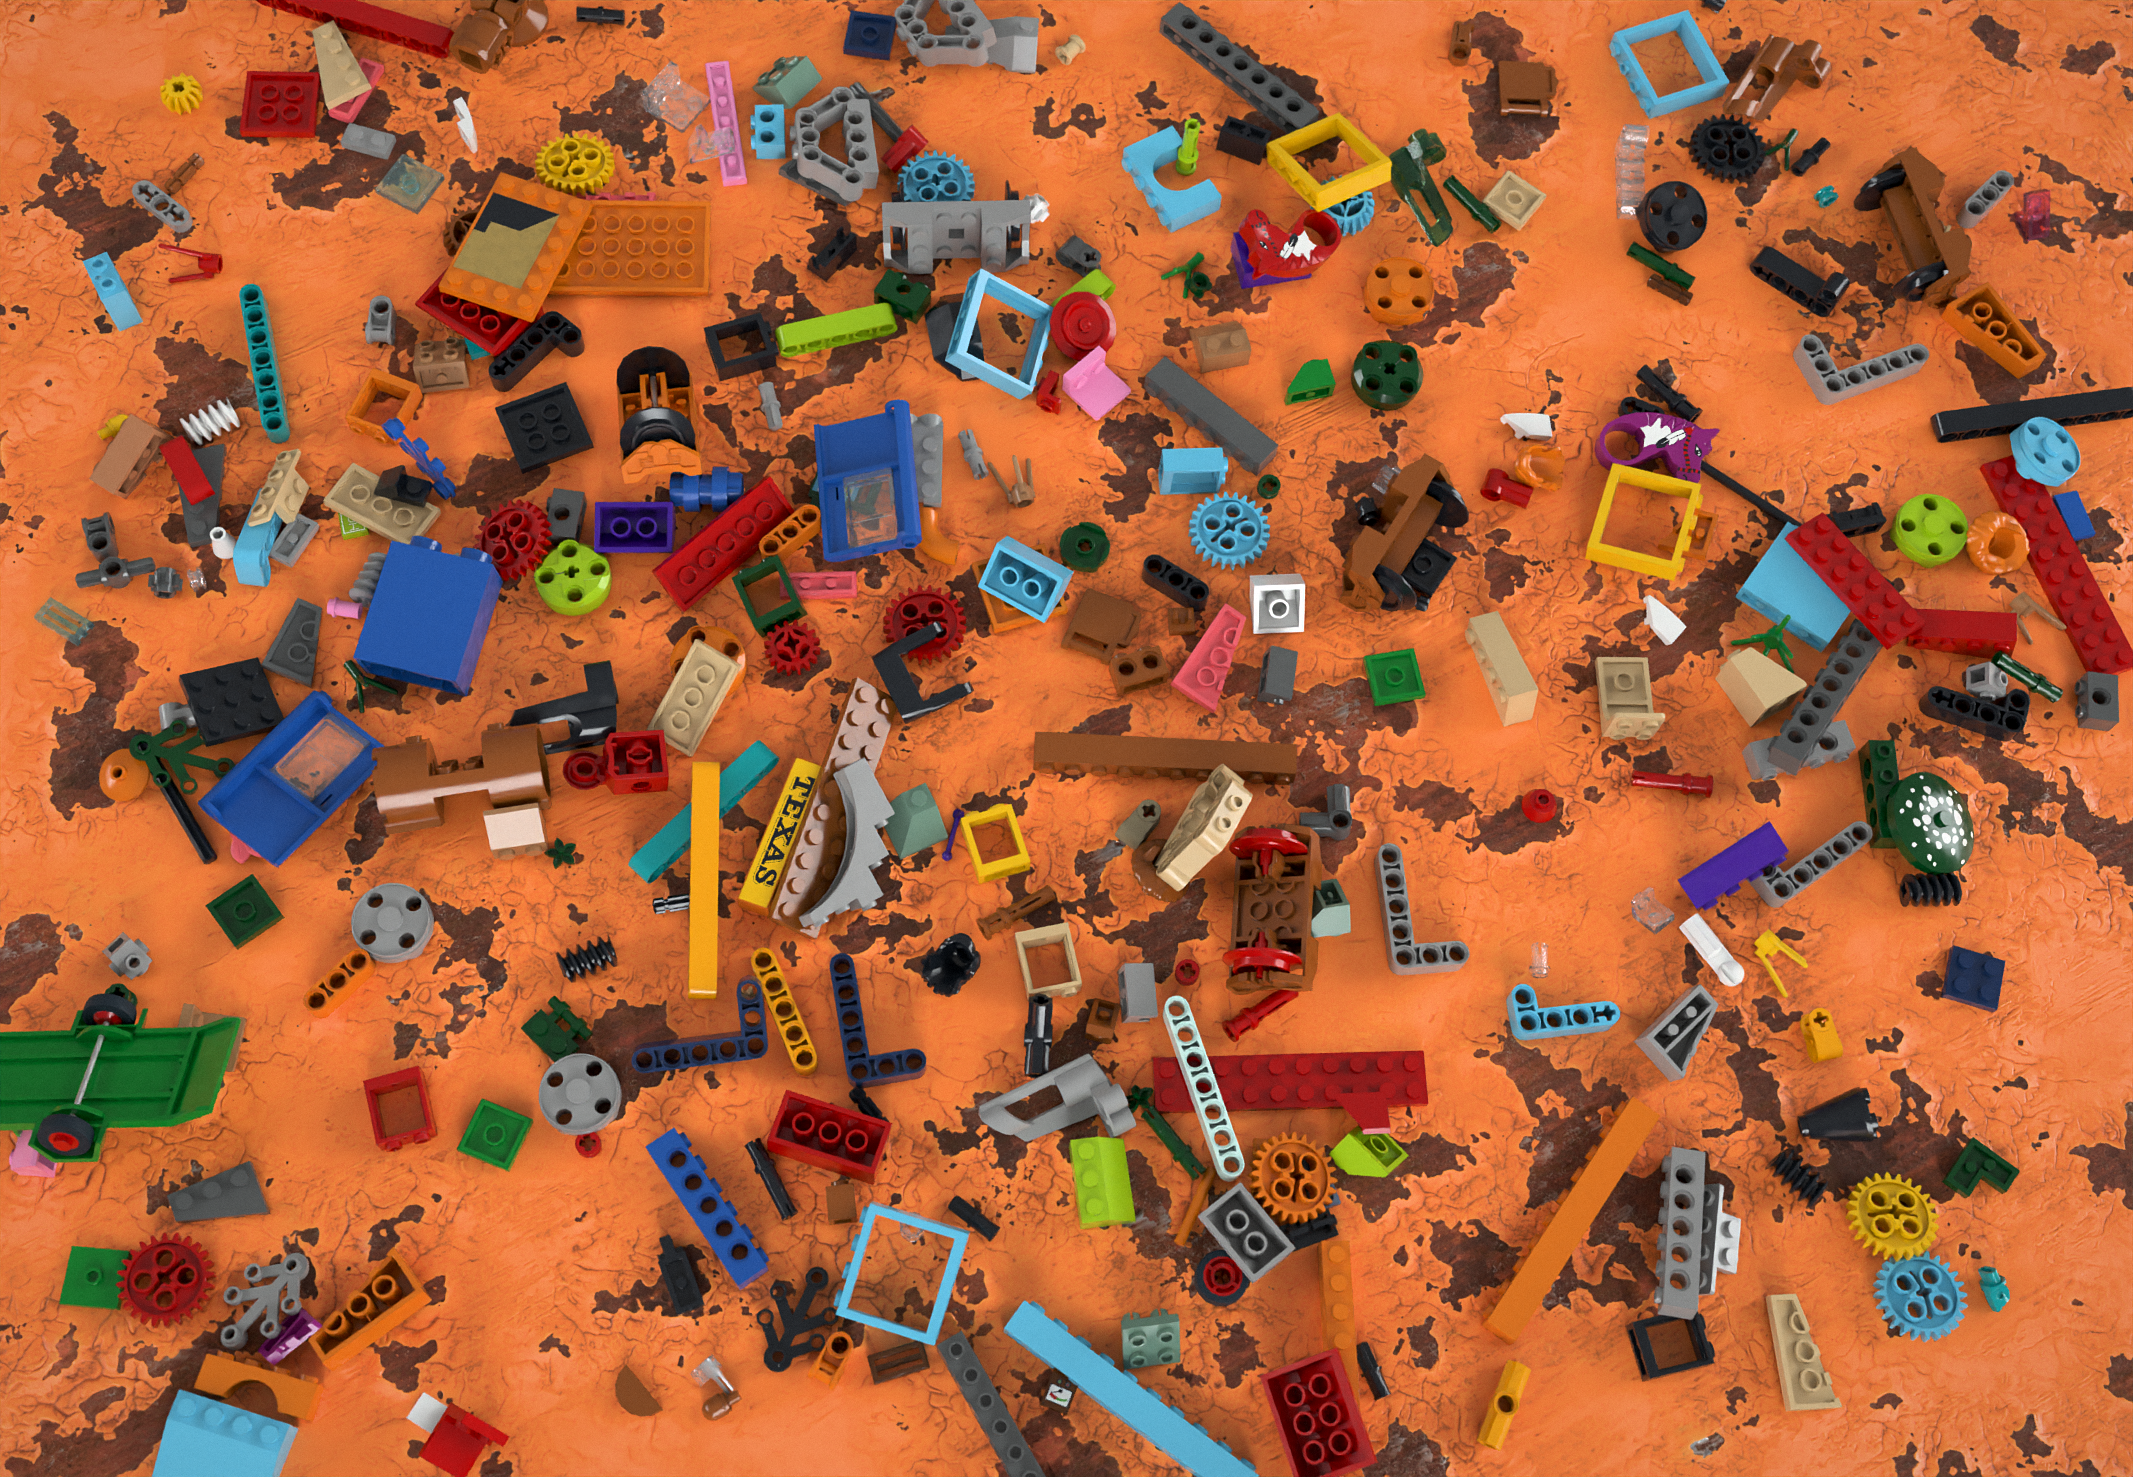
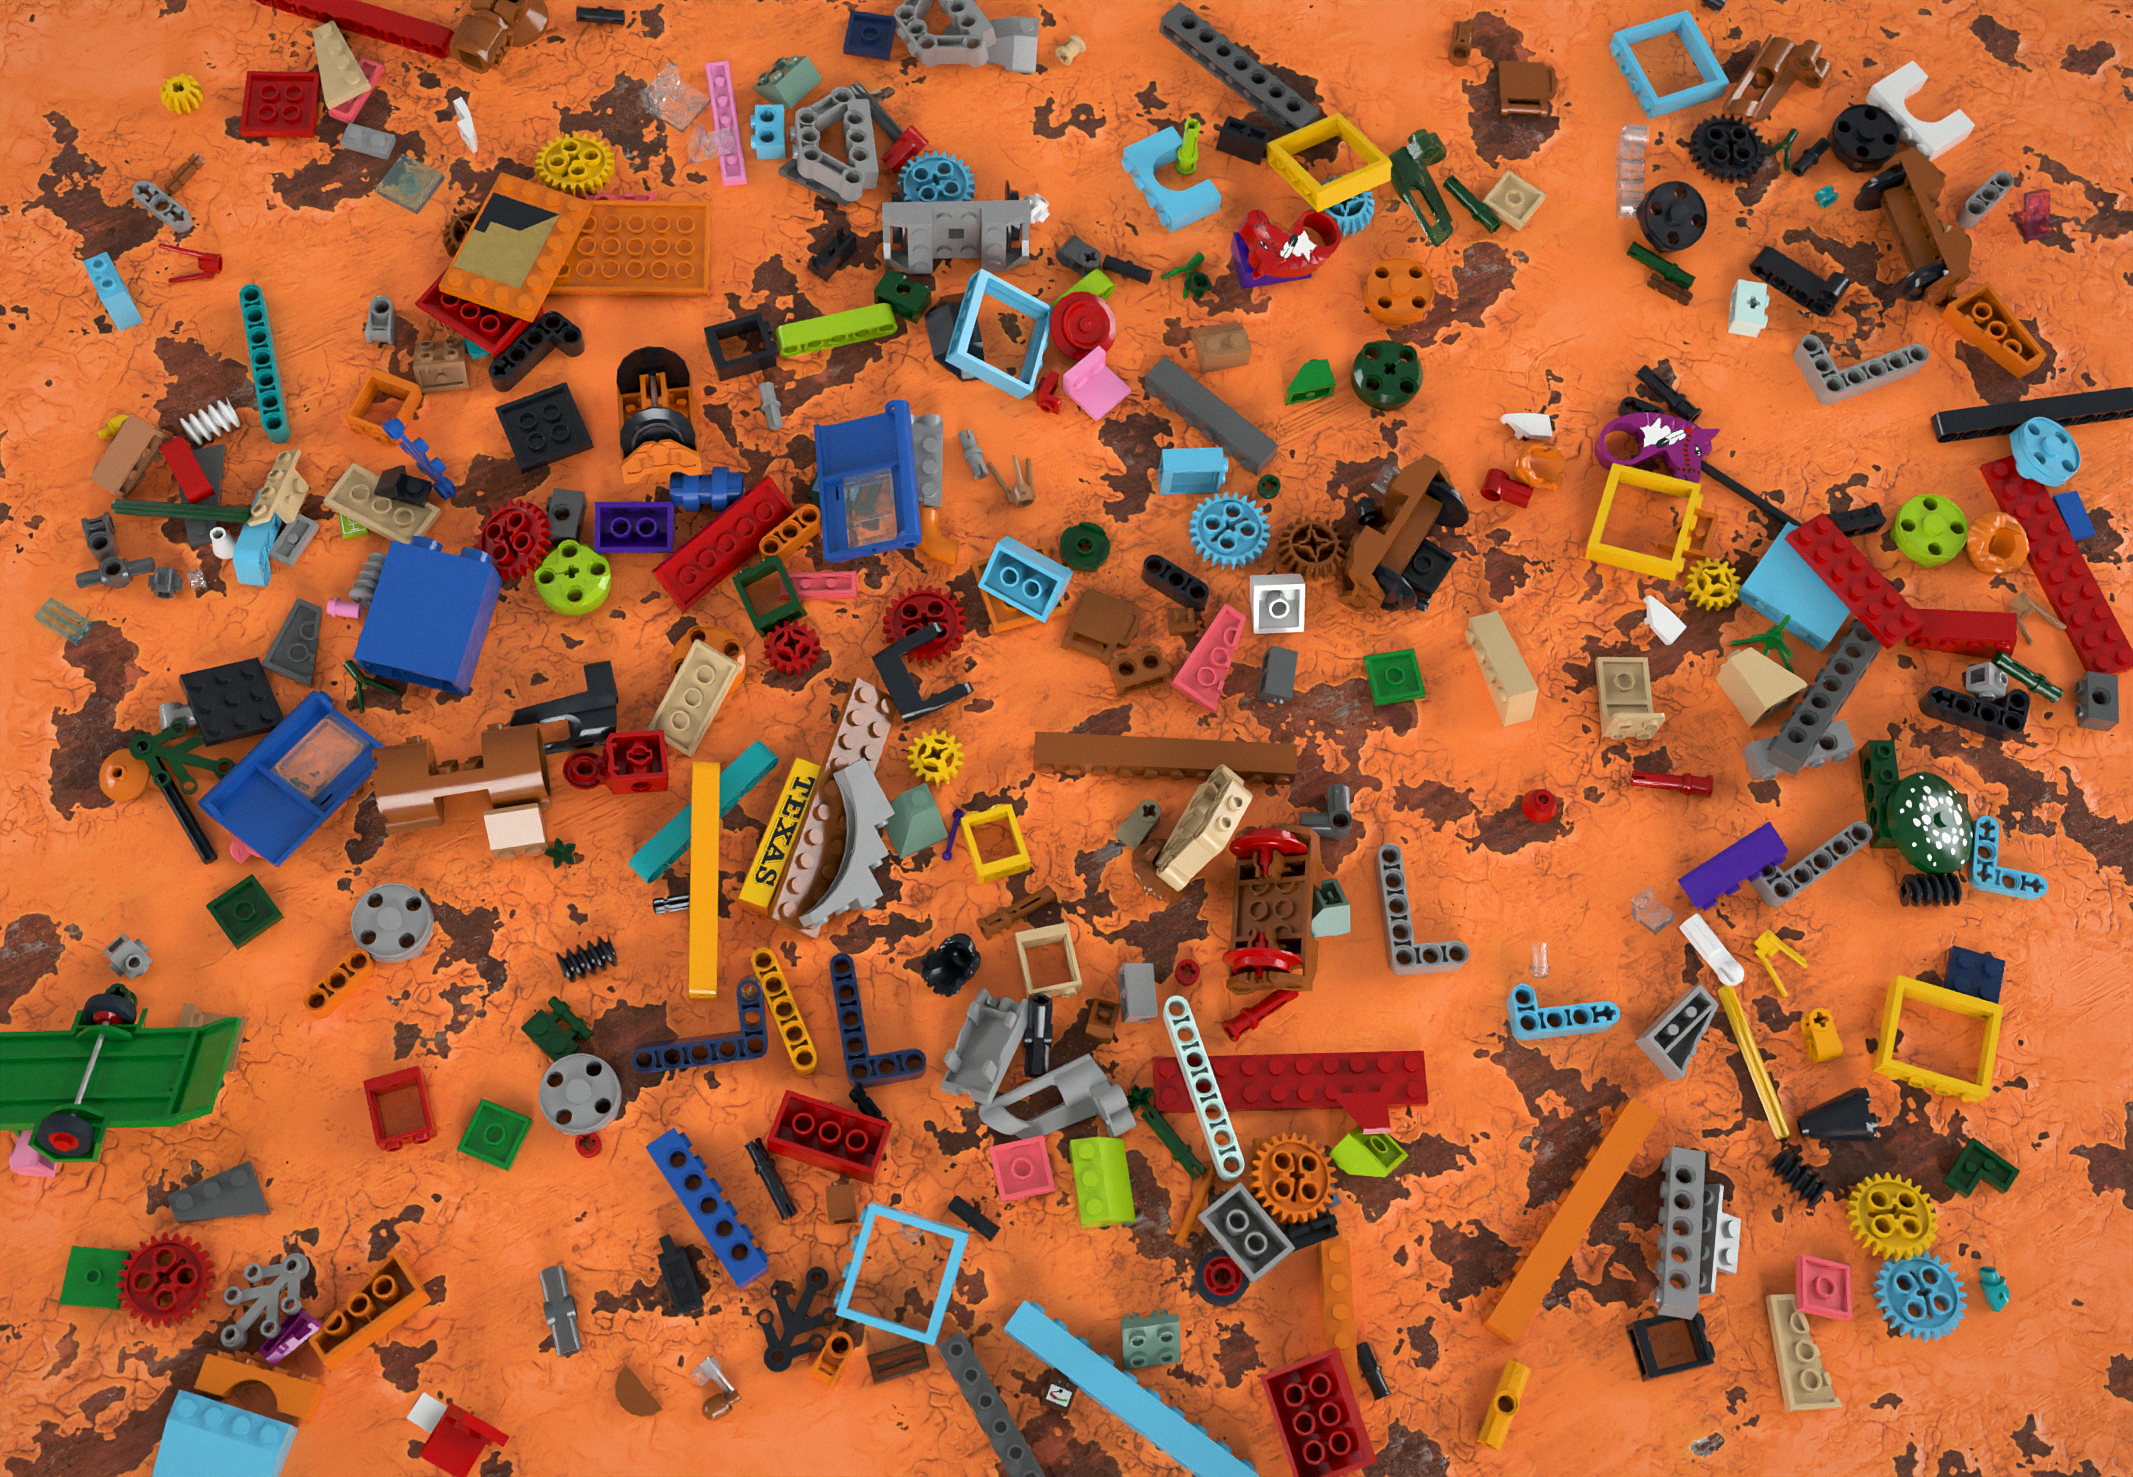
none -> dark green axle [111,499,252,523]
none -> dark grey piece [539,1265,583,1357]
none -> yellow gear [907,729,964,787]
none -> light grey piece [939,987,1029,1106]
none -> coral plate [989,1135,1056,1203]
none -> black pin [1102,254,1153,285]
none -> dark orange gear [1278,515,1346,582]
none -> yellow gear [1684,557,1741,611]
none -> yellow axle [1718,985,1791,1140]
none -> light aqua brick [1728,279,1770,337]
none -> coral plate [1795,1254,1852,1322]
none -> black piece [1827,104,1900,173]
none -> white arch [1865,61,1975,161]
none -> yellow window [1873,975,2003,1103]
none -> medium azure beam [1968,816,2048,900]

